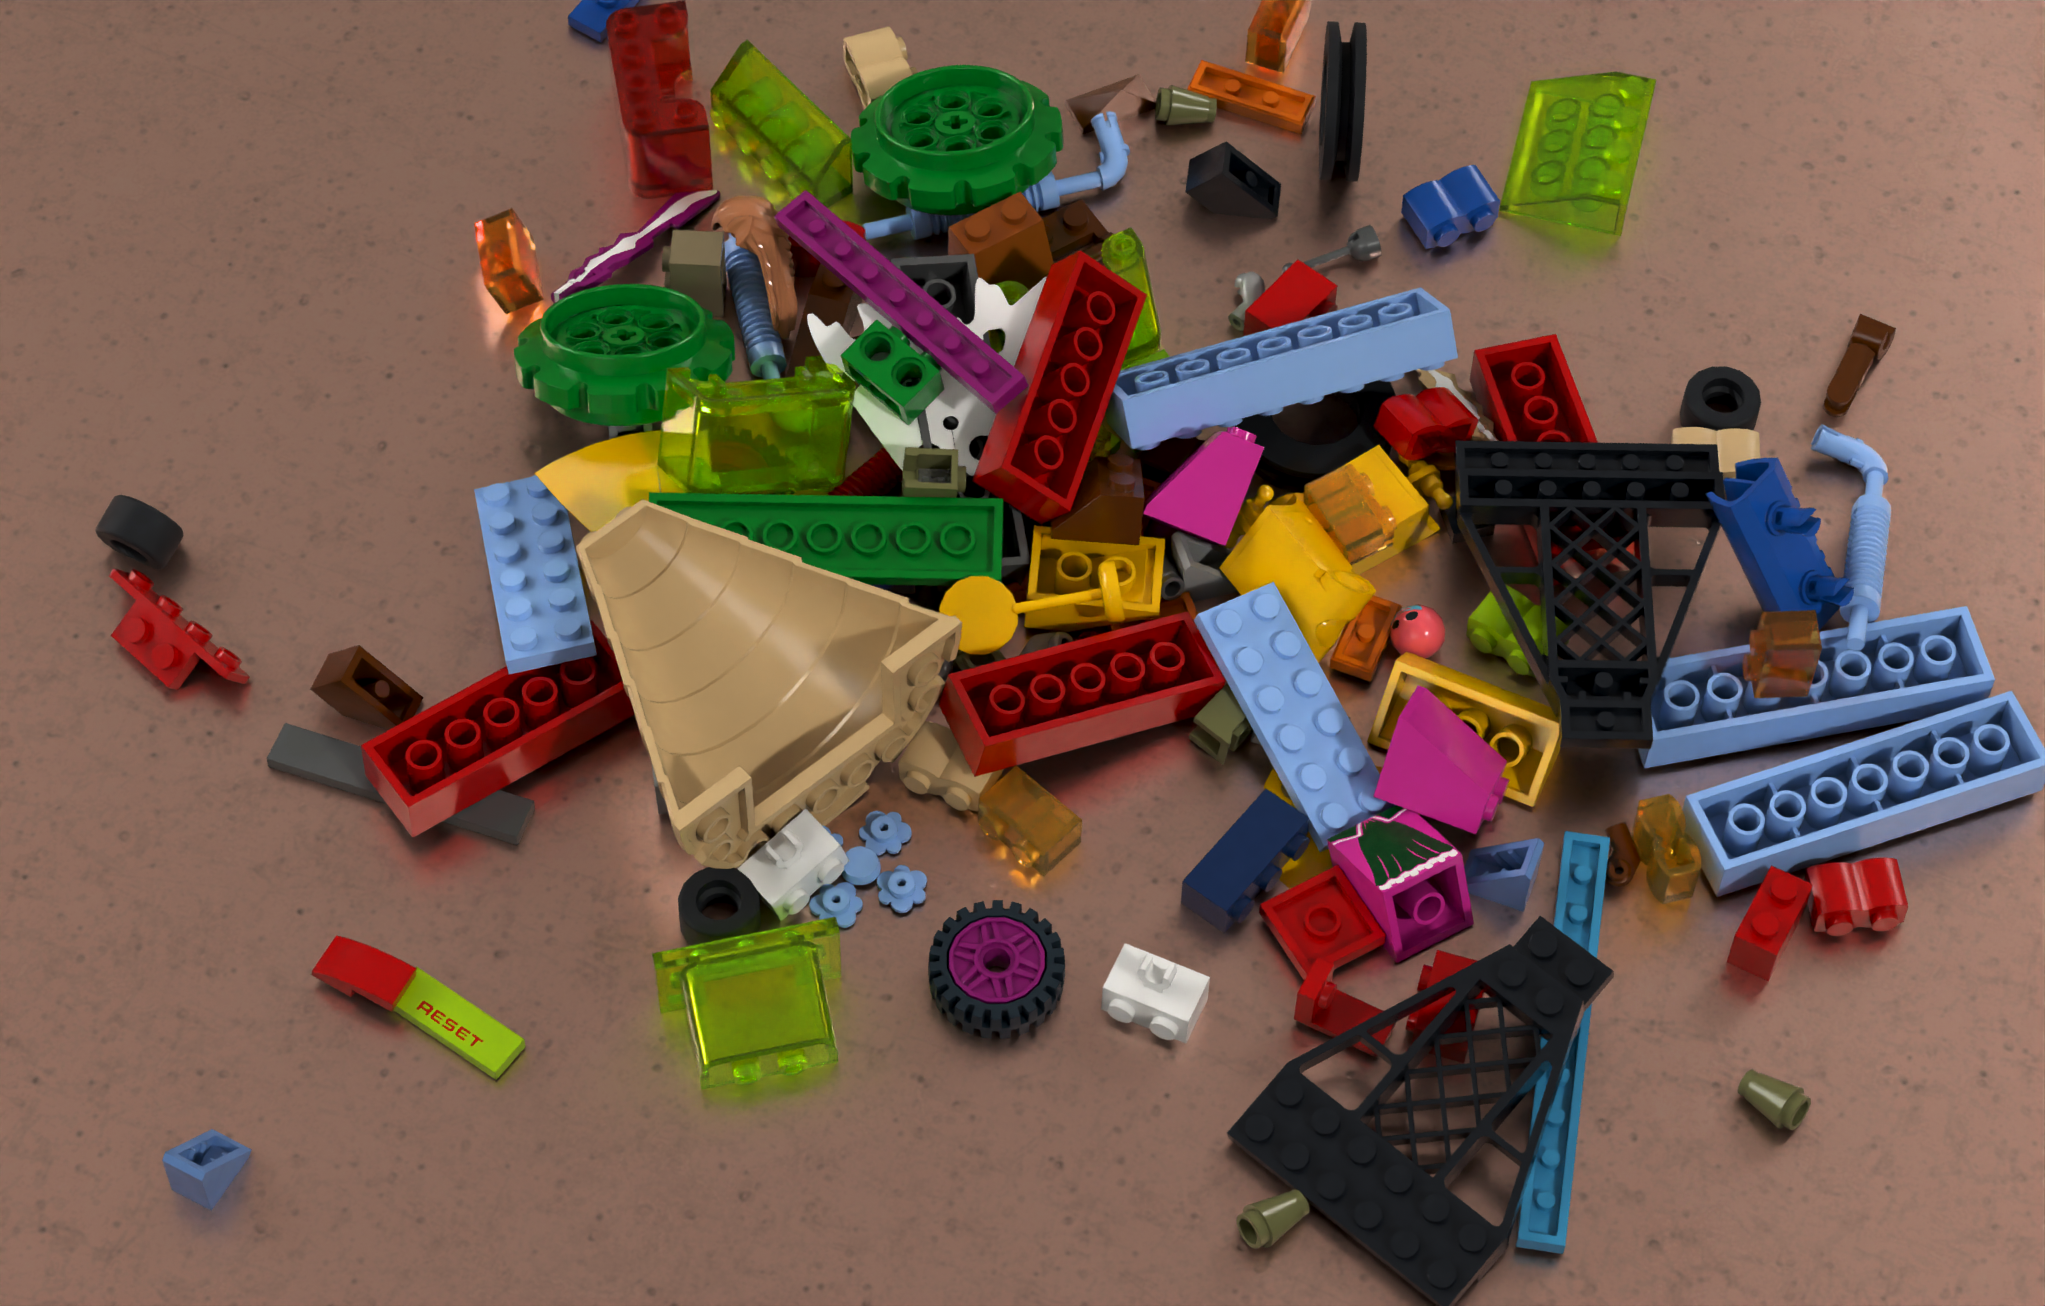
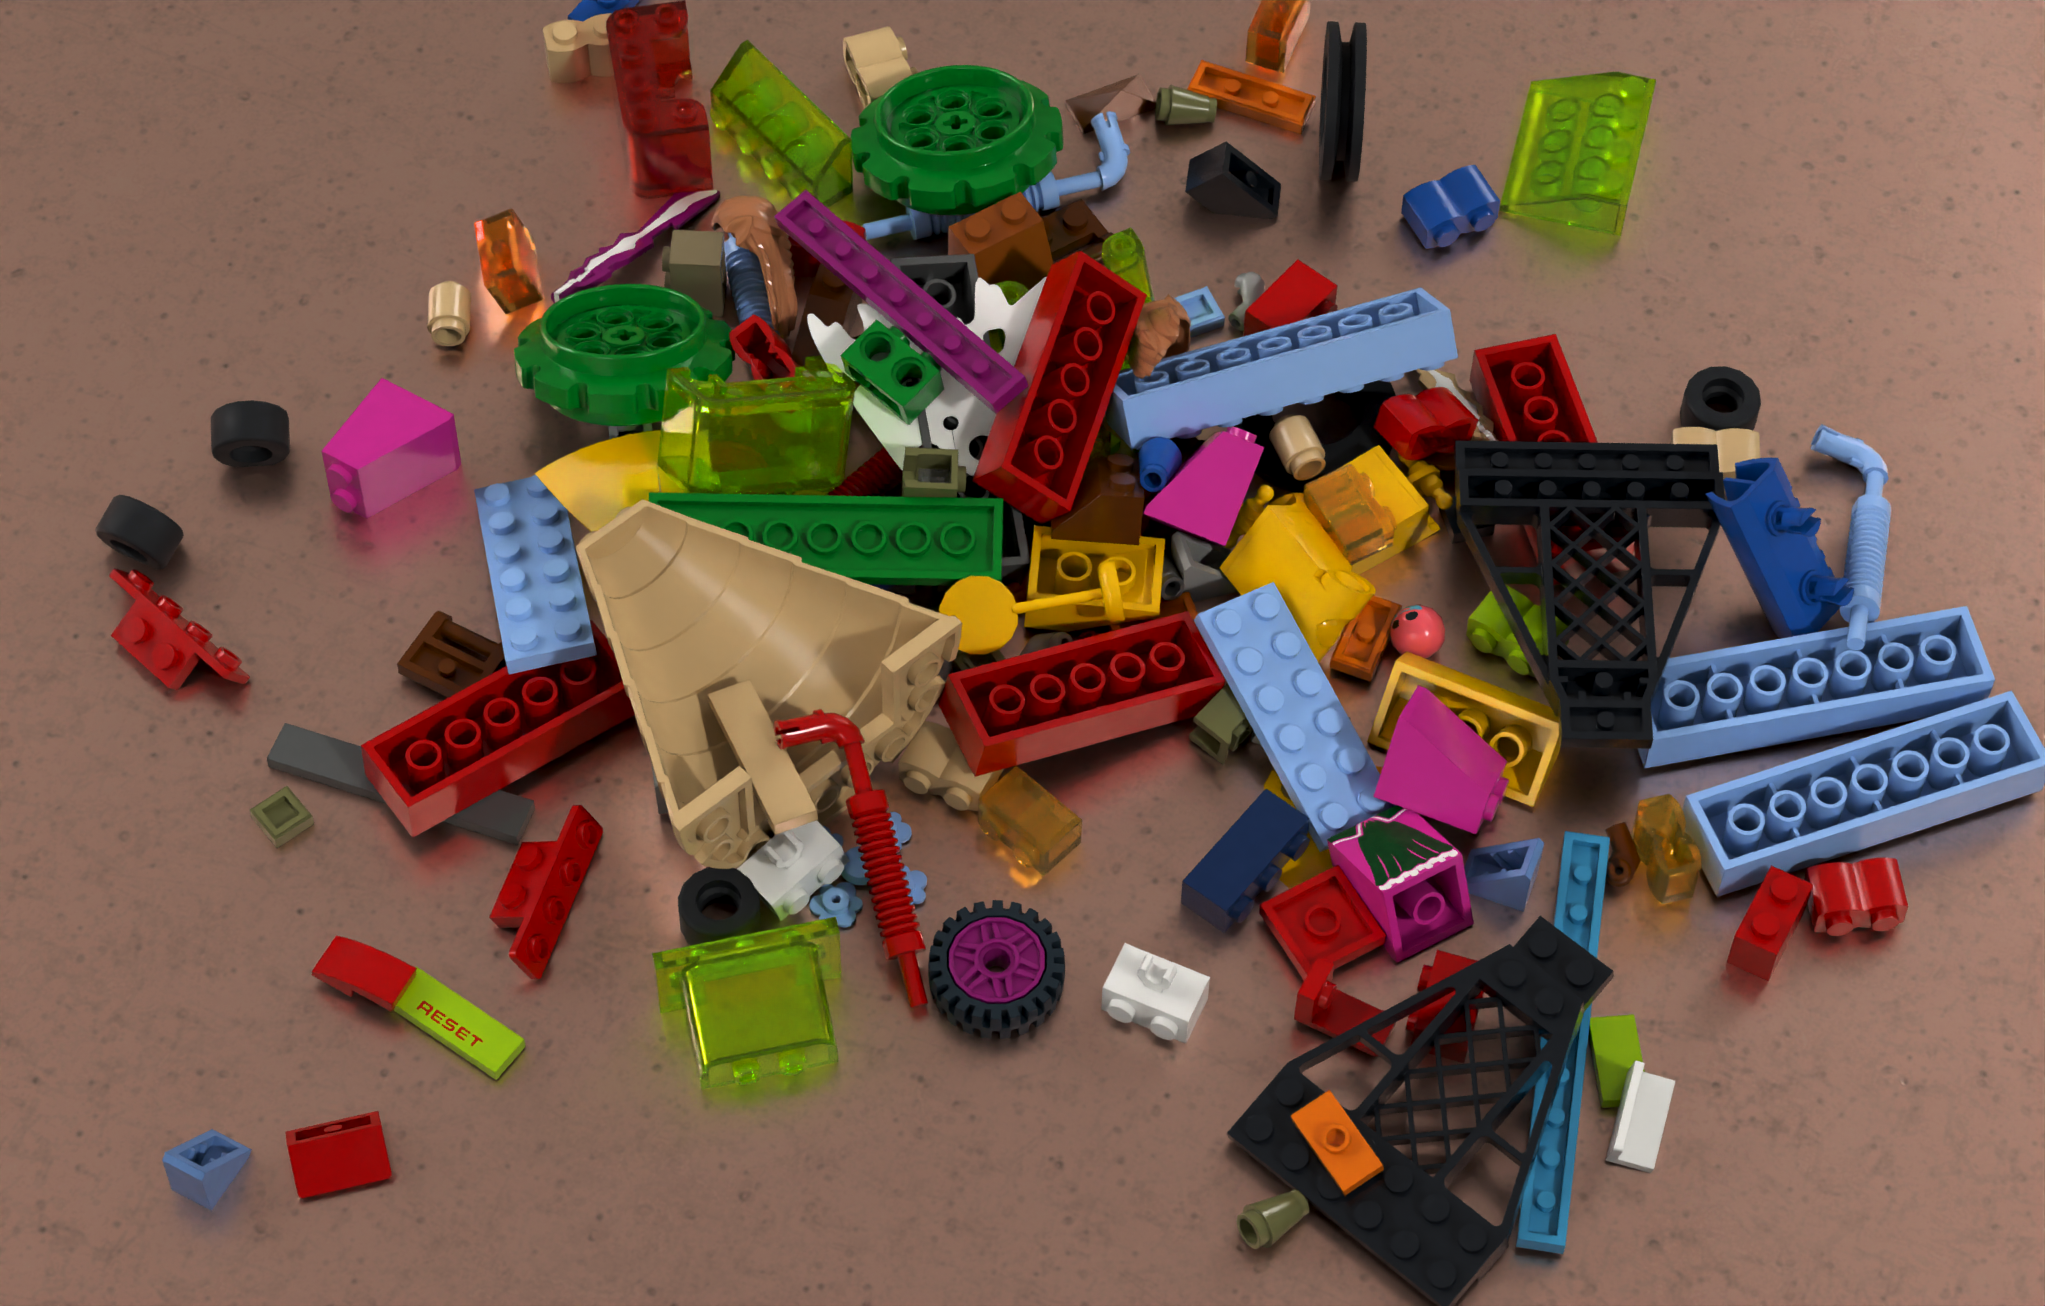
reddish brown slope [310,645,423,730] -> none
dark grey hinge [1282,225,1382,274] -> none
olive cone [1738,1069,1811,1130] -> none
clear orange brick [1743,610,1822,698] -> none
reddish brown piece [1823,314,1896,417] -> none
none -> black tyre [211,400,290,467]
none -> olive tile [250,786,314,848]
none -> red panel [285,1111,392,1198]
none -> dark pink slope [321,378,461,519]
none -> reddish brown plate [397,611,507,697]
none -> tan brick [427,281,471,346]
none -> red bracket [489,805,603,979]
none -> tan brick [543,13,631,83]
none -> tan tile [708,679,818,835]
none -> red brick [729,314,814,412]
none -> red piece [774,709,928,1008]
none -> nougat hair [1126,294,1191,379]
none -> blue cone [1139,437,1182,492]
none -> light blue tile [1174,286,1225,338]
none -> tan brick [1269,414,1326,480]
none -> orange plate [1291,1090,1384,1196]
none -> lime tile [1588,1014,1645,1108]
none -> white panel [1606,1060,1676,1173]

